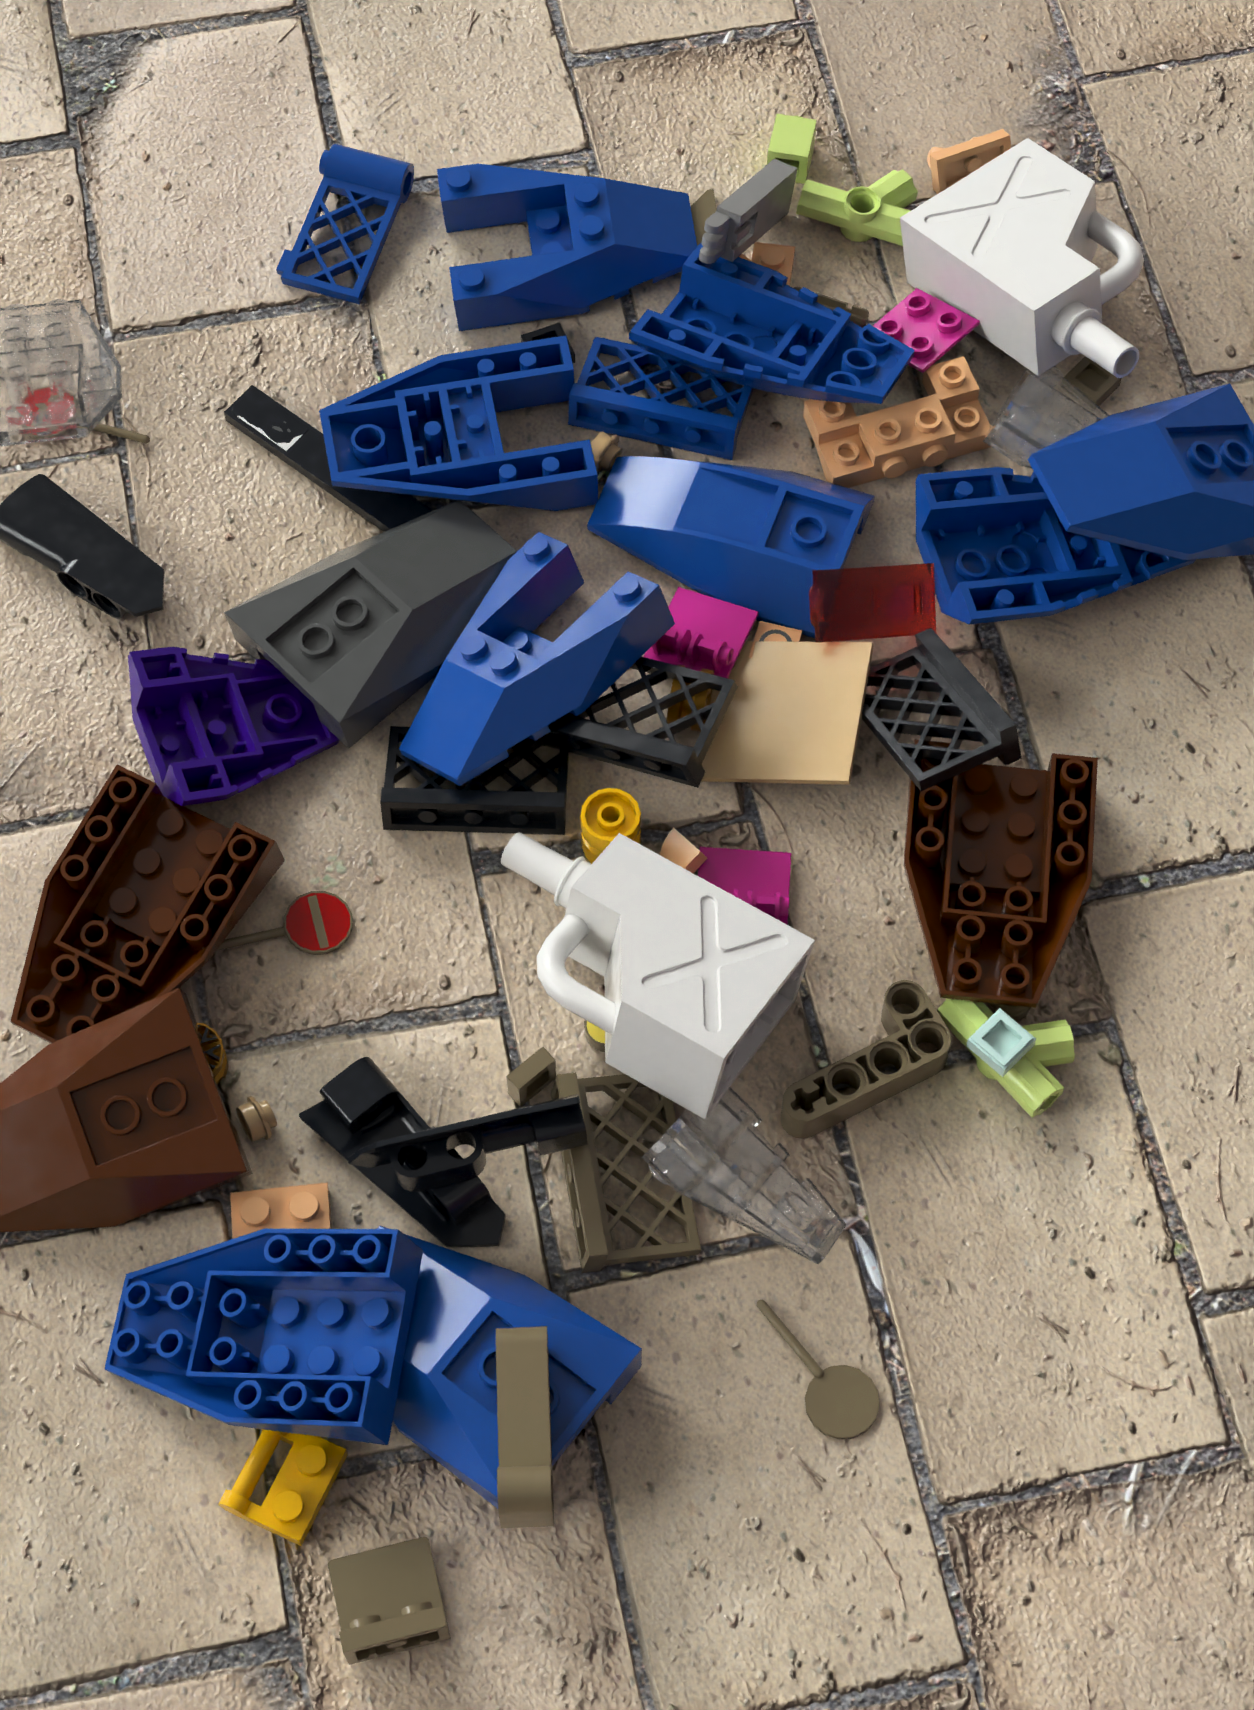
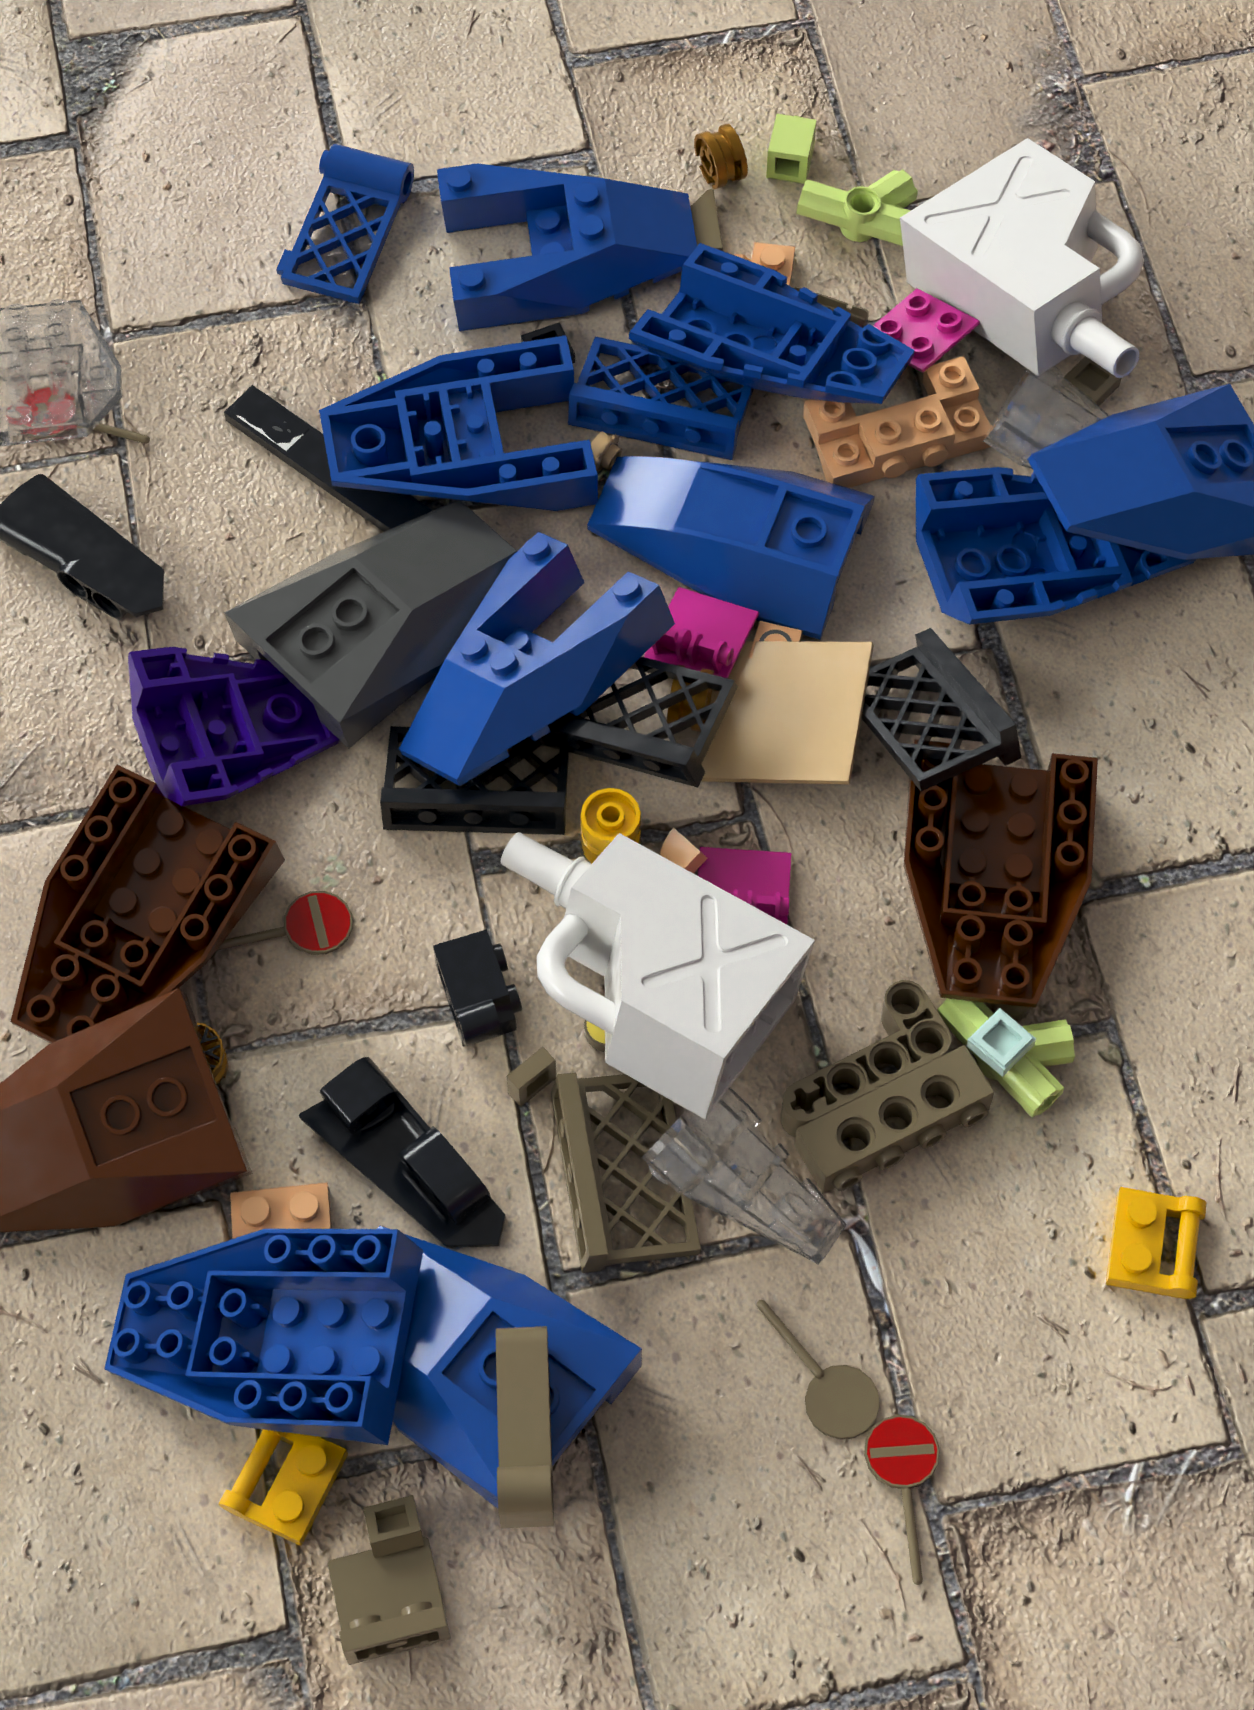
tan plate [236,1096,277,1142] -> none
black panel [348,1094,588,1192] -> none
light grey hinge [699,159,798,264] -> none
clear red piece [809,563,937,642] -> none
light nougat tile [927,129,1011,194] -> none
none -> dark tan tile [363,1495,424,1558]
none -> black hinge [433,929,522,1046]
none -> pearl gold wheel [694,124,748,189]
none -> dark tan brick [794,1045,994,1194]
none -> piece [864,1415,940,1585]
none -> yellow plate [1106,1187,1207,1299]

